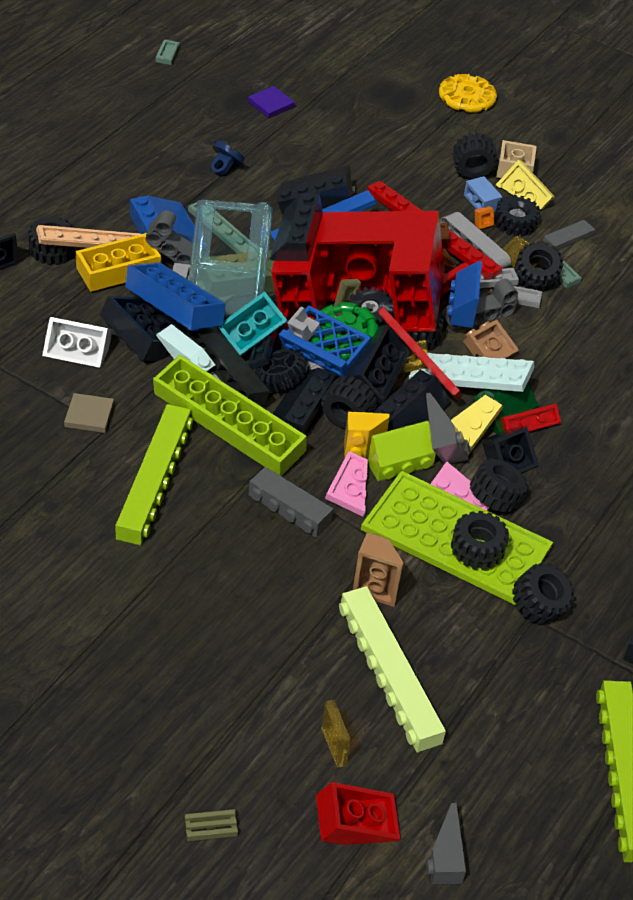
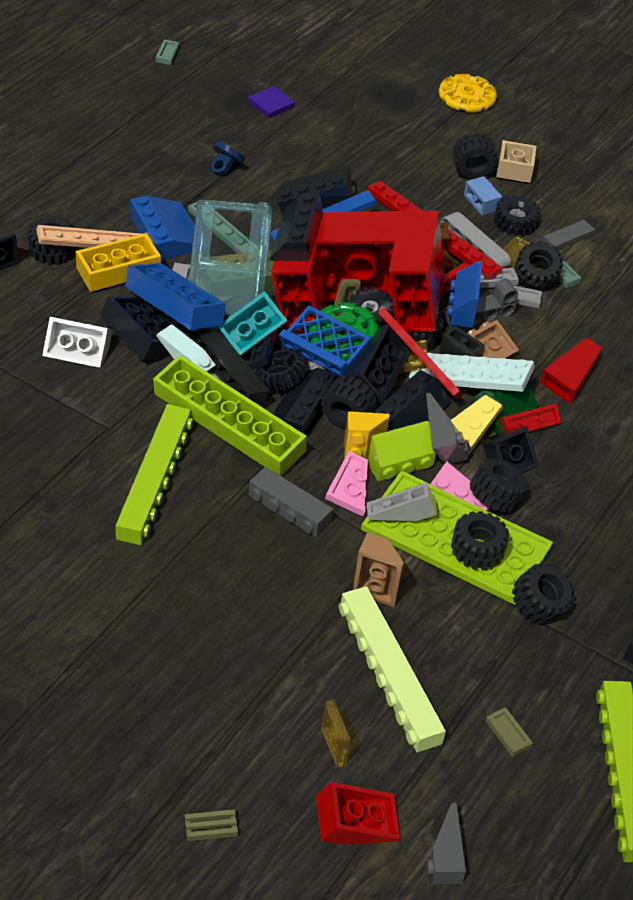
dark tan tile [64,393,114,433] -> none
dark grey beam [145,210,211,277] -> none
light grey panel [287,307,320,341] -> none
orange tile [474,206,494,229] -> none
light yellow wing [496,160,555,209] -> none
none -> light grey slope [367,482,437,521]
none -> pearl dark grey brick [440,326,485,357]
none -> olive tile [485,707,533,757]
none -> red slope [540,338,602,404]

